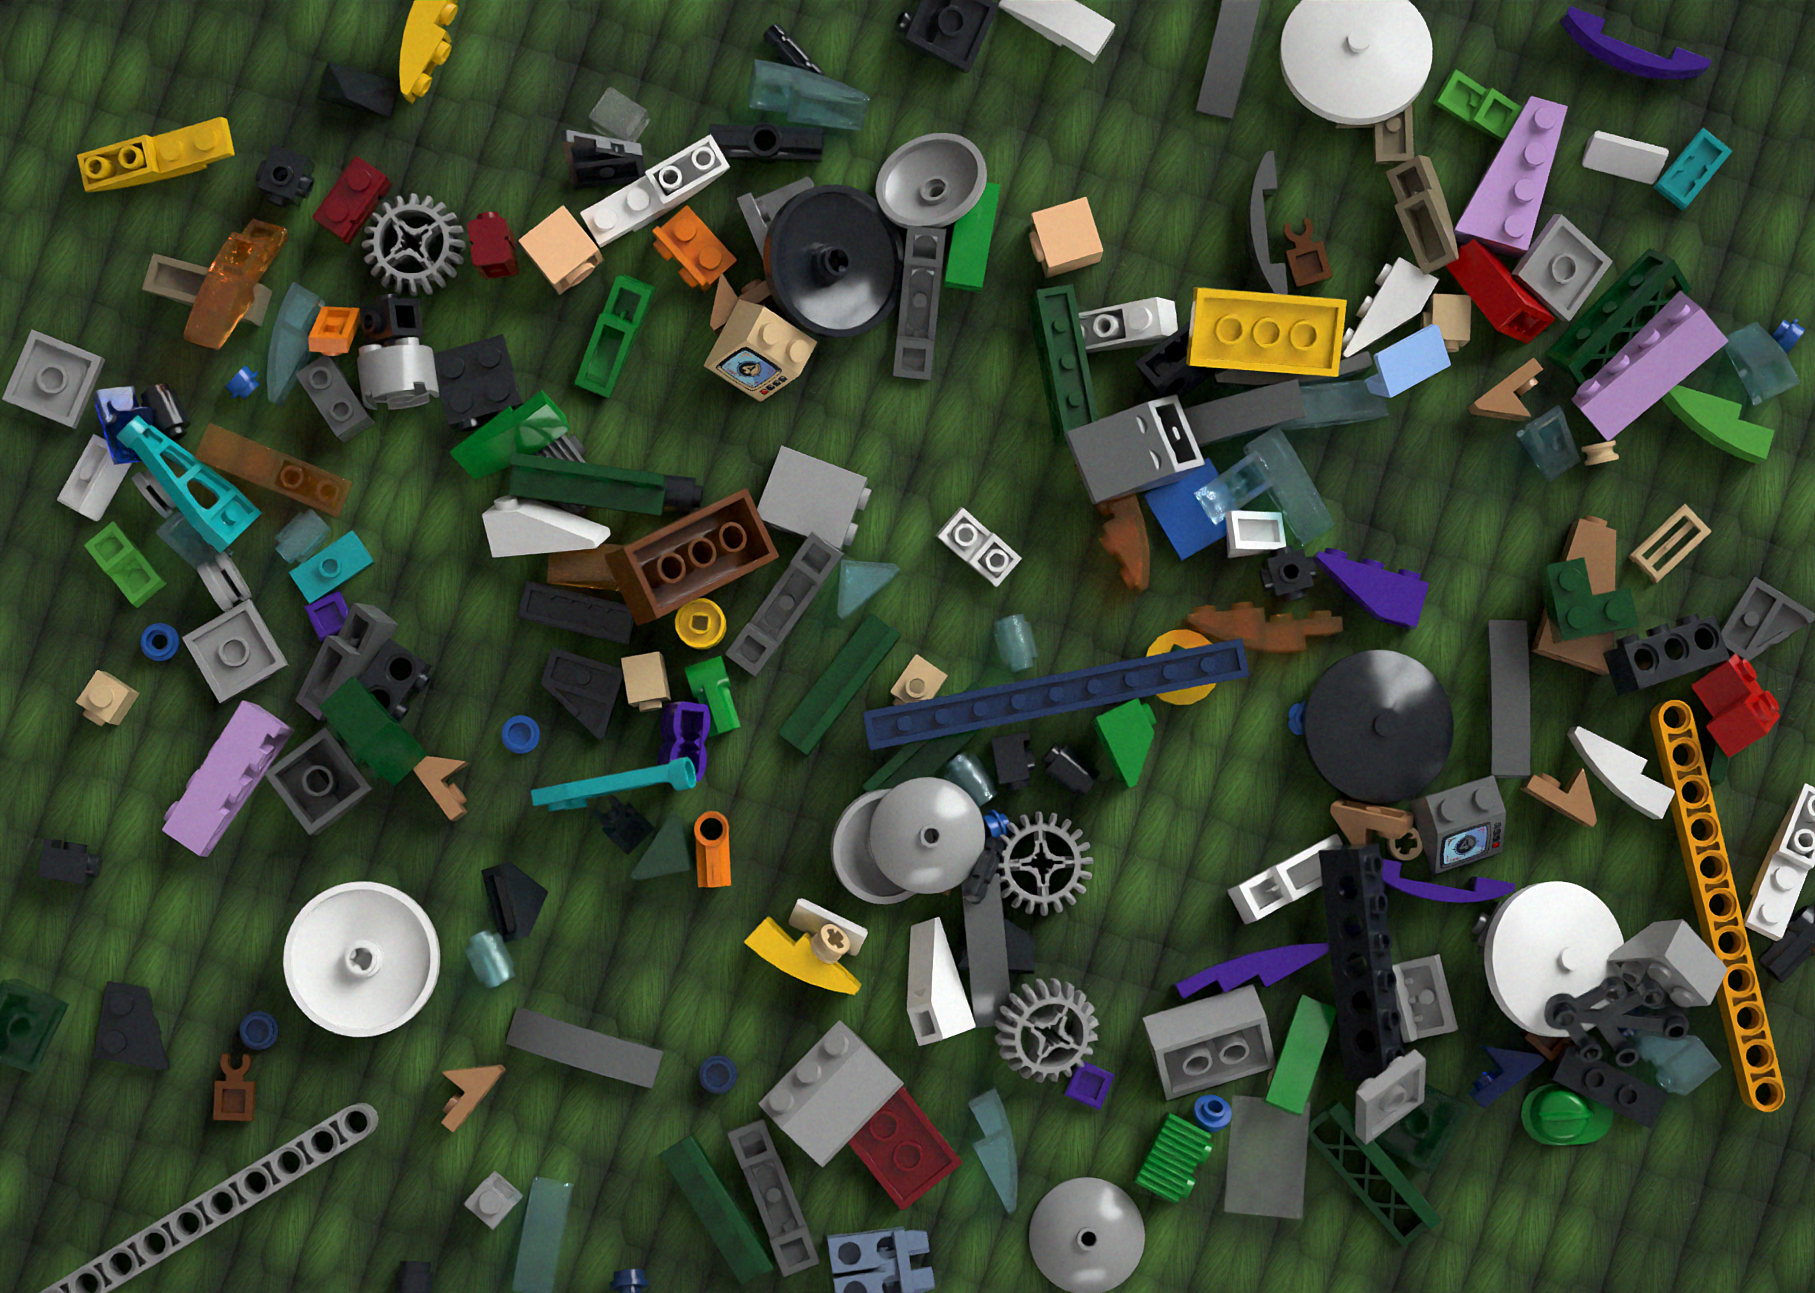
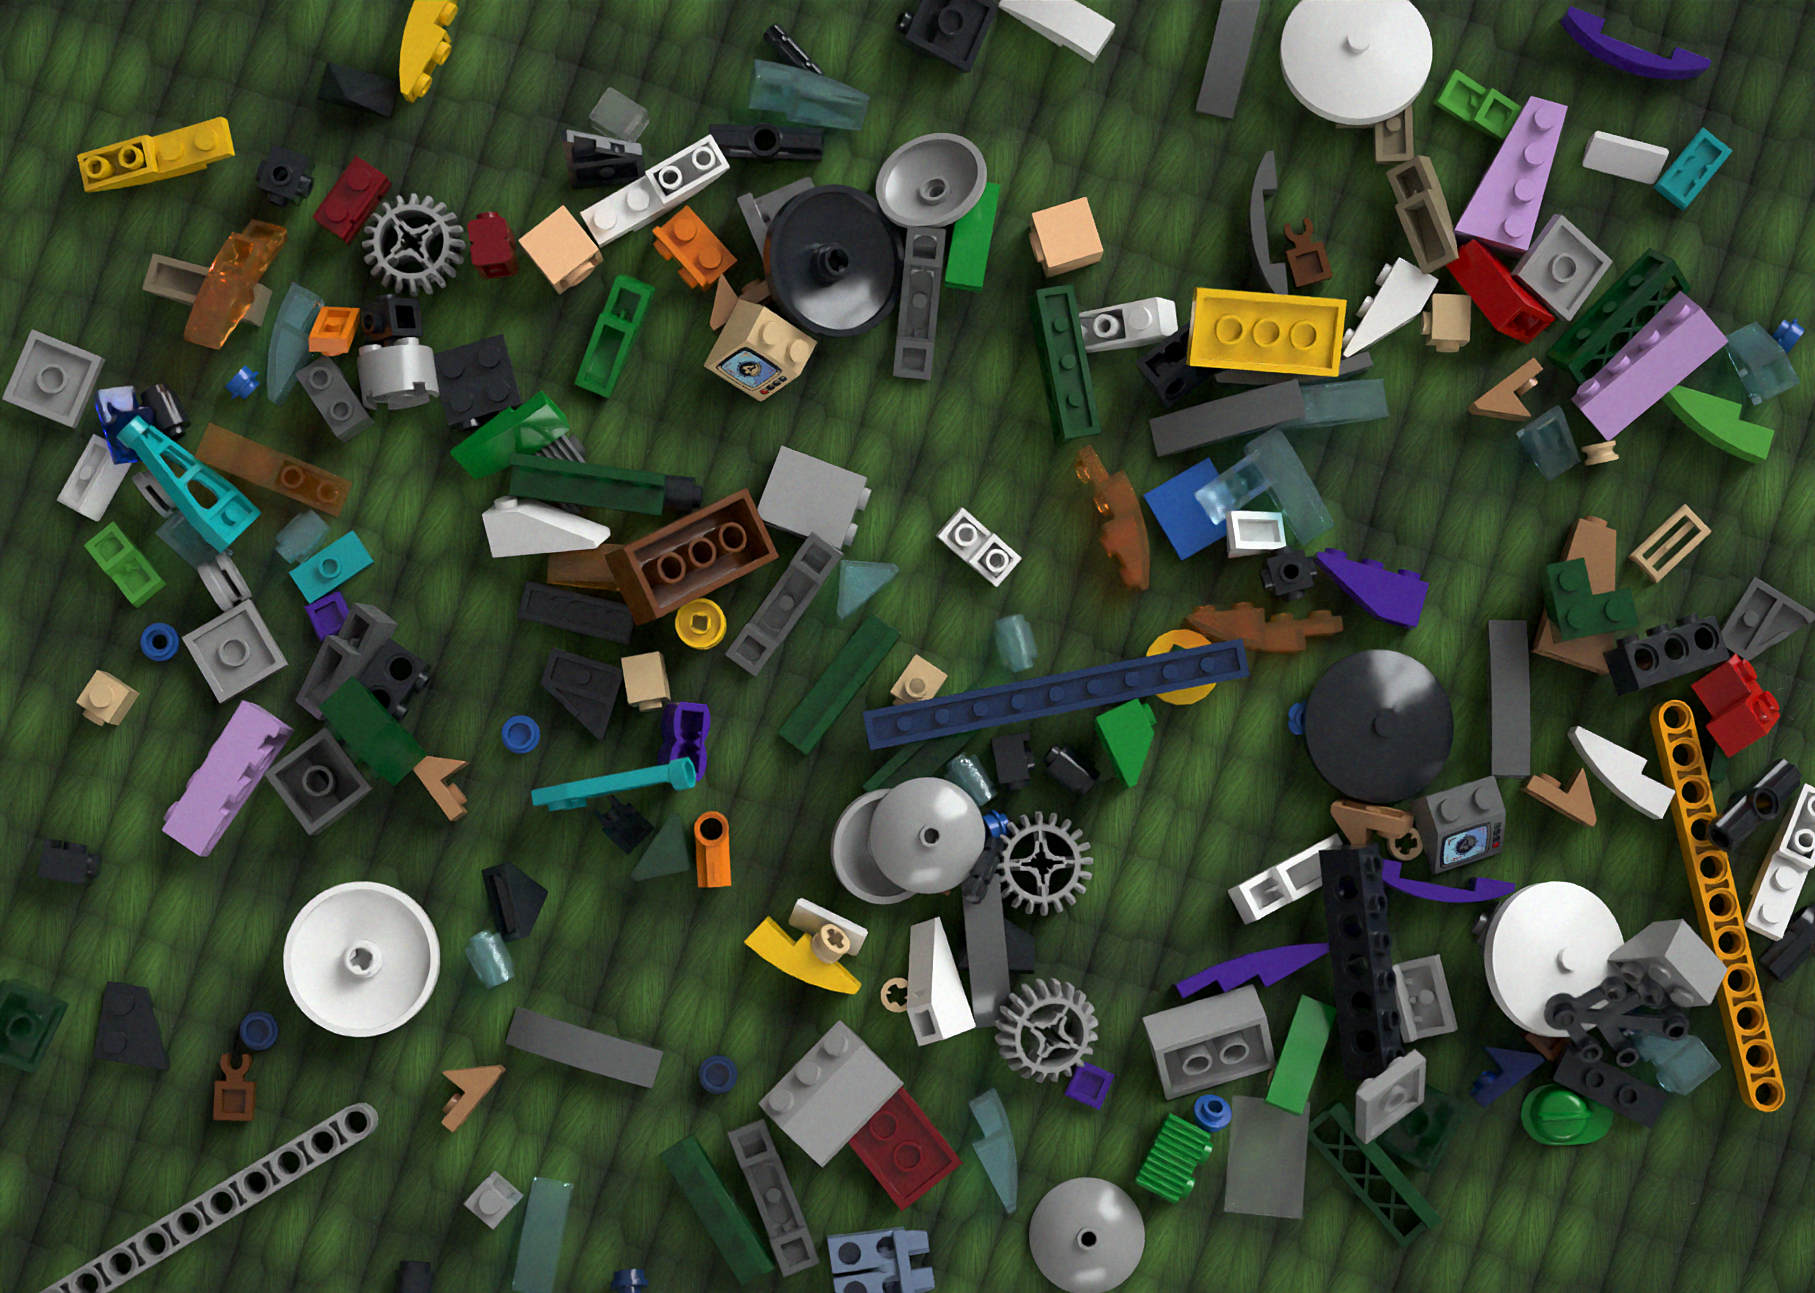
green piece [685,656,741,737] -> none
dark grey slope [1064,395,1205,504] -> none
light blue panel [1365,324,1451,398] -> none
none -> tan bush [881,978,908,1013]
none -> black piece [1705,759,1802,852]

